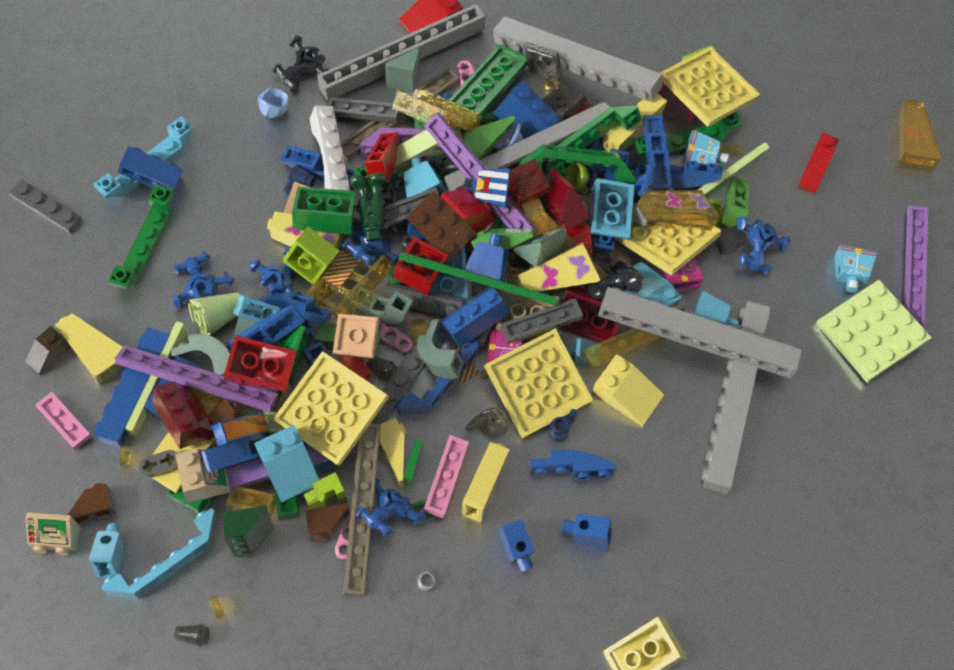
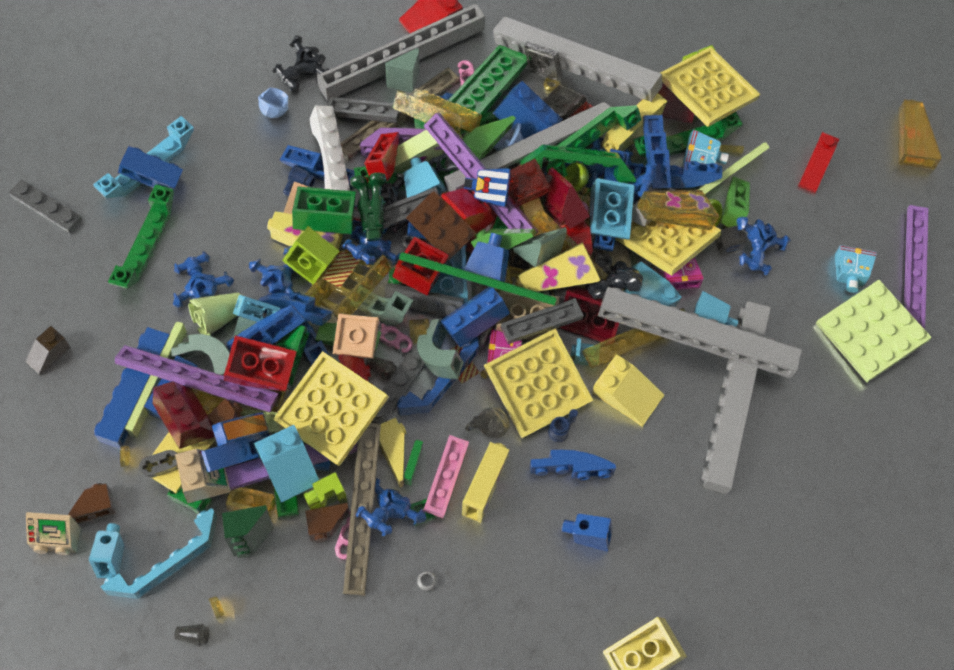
bright pink plate [35,392,92,450] -> none
light yellow slope [55,313,125,385] -> none
blue torso [498,519,534,572] -> none

